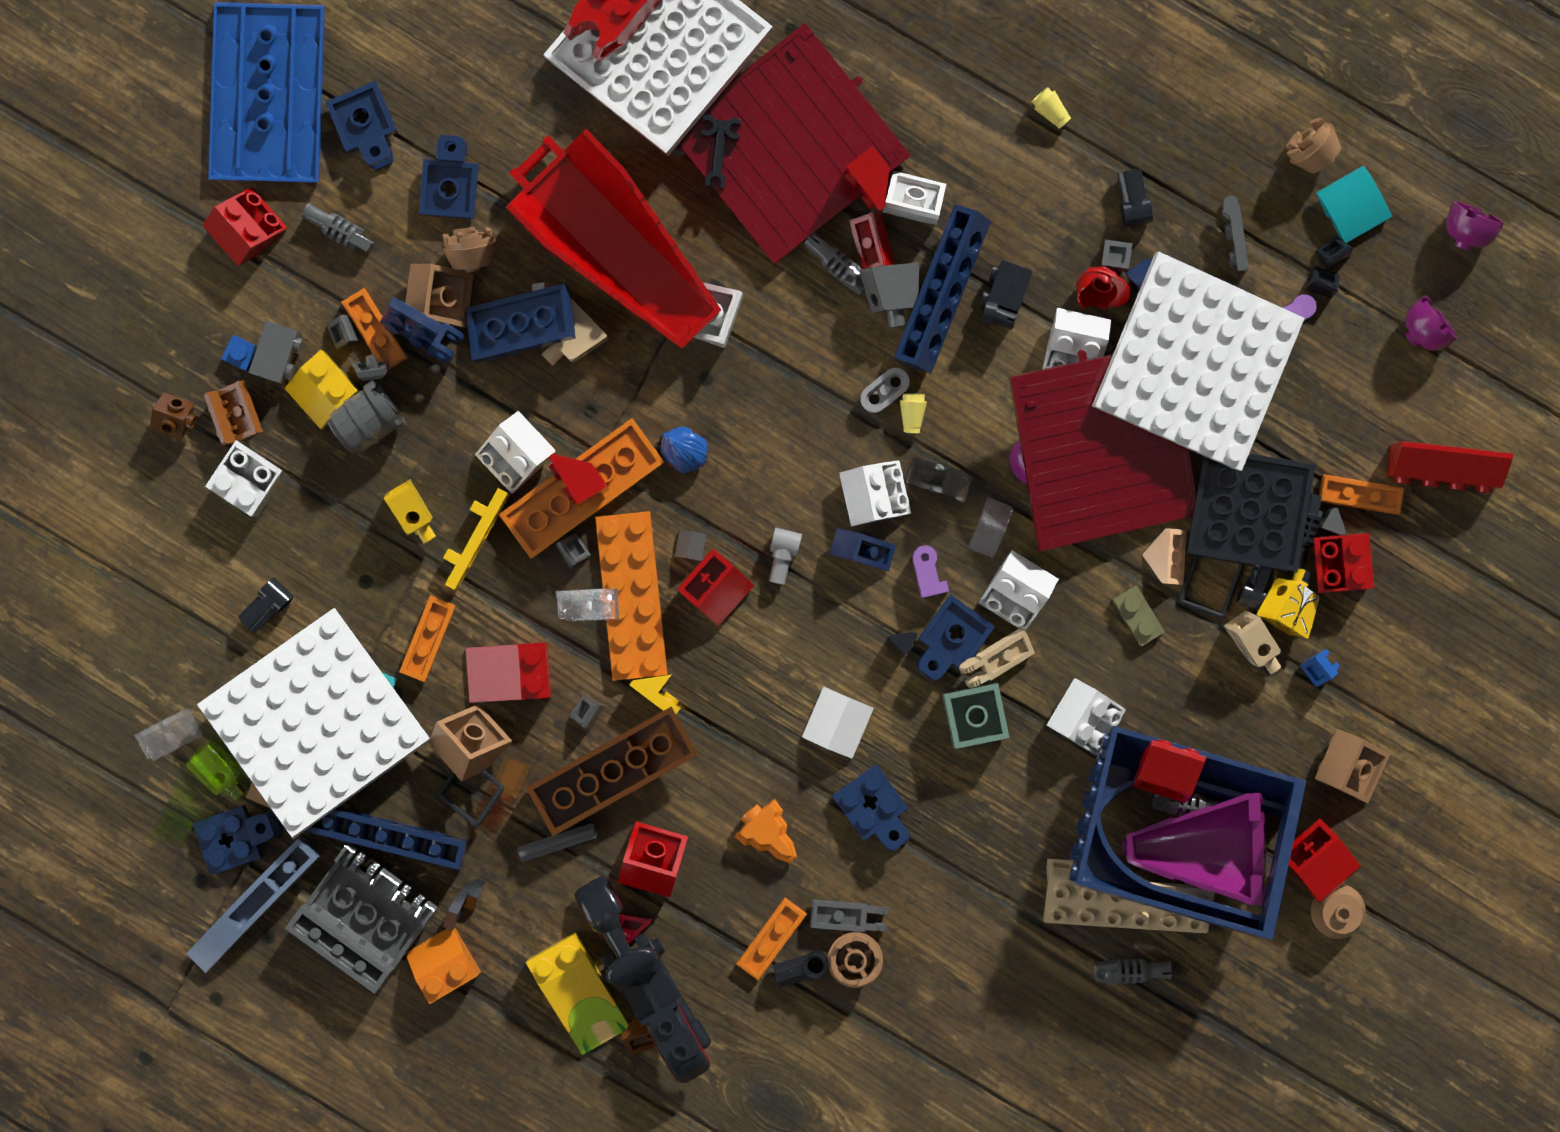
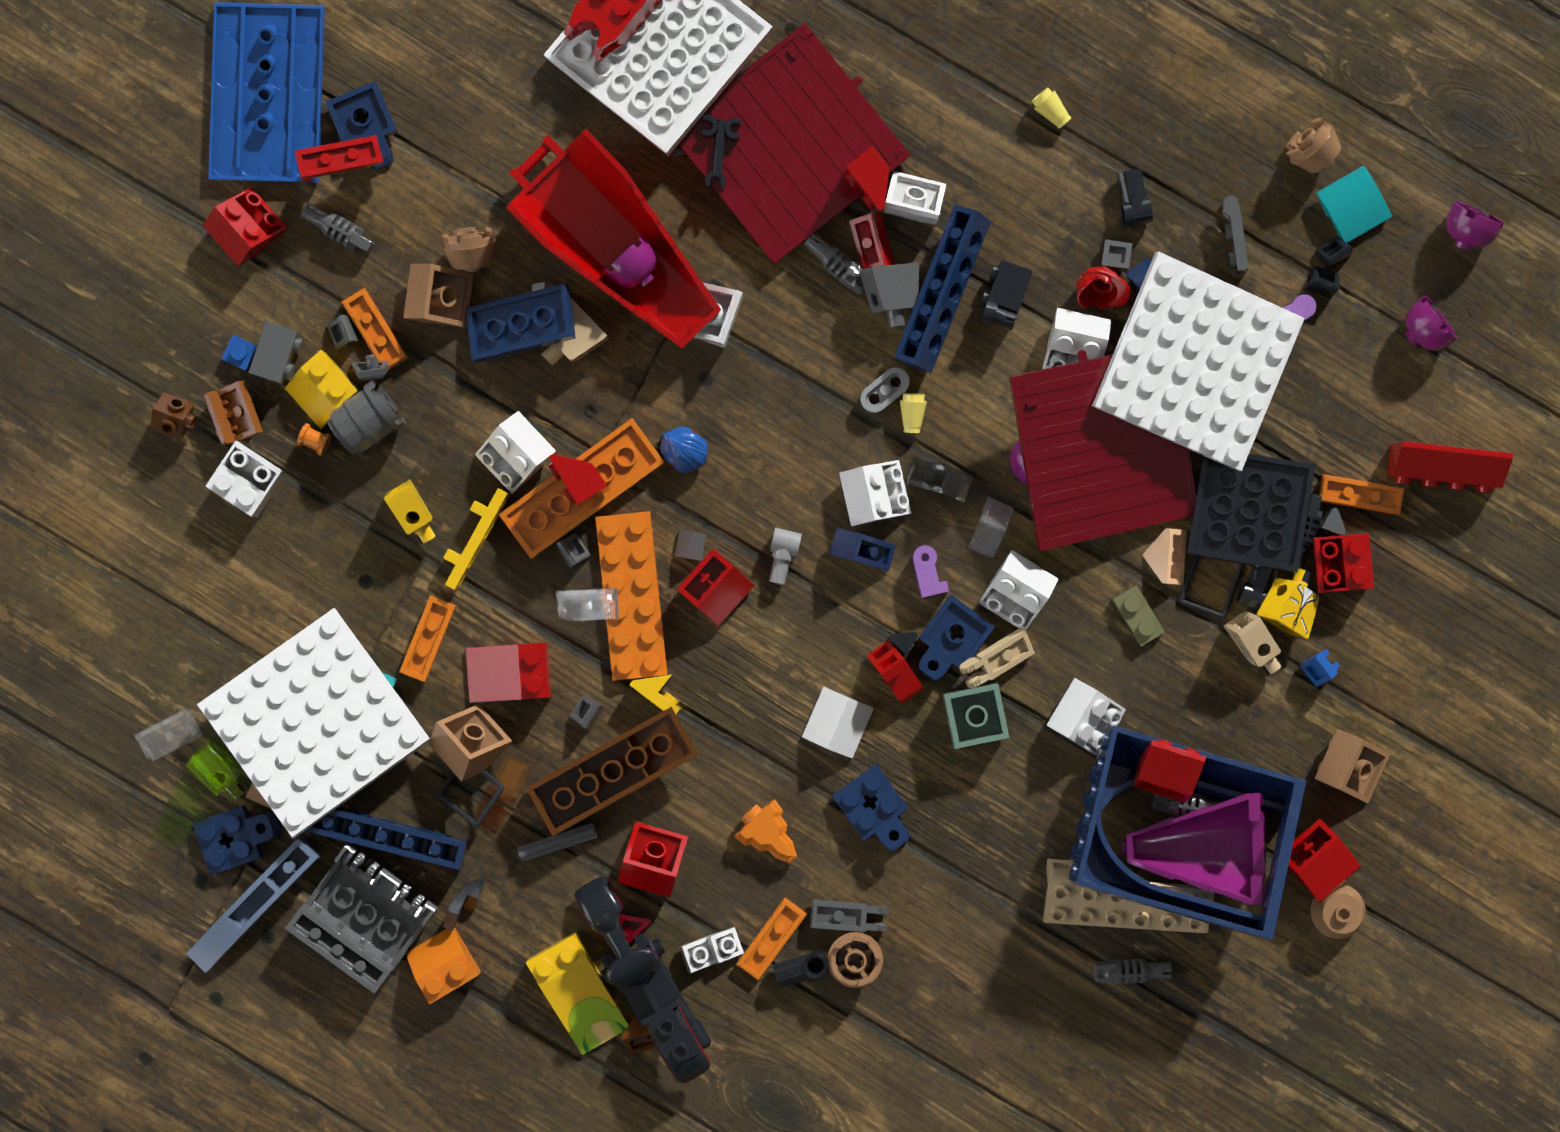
black piece [238,577,294,633] -> none
dark blue plate [380,296,464,364] -> none
dark blue plate [419,135,479,219] -> none
none -> red piece [294,135,383,182]
none -> orange bush [296,423,332,456]
none -> magenta cylinder [602,235,657,289]
none -> white slope [679,927,744,973]
none -> red tile [866,640,924,705]

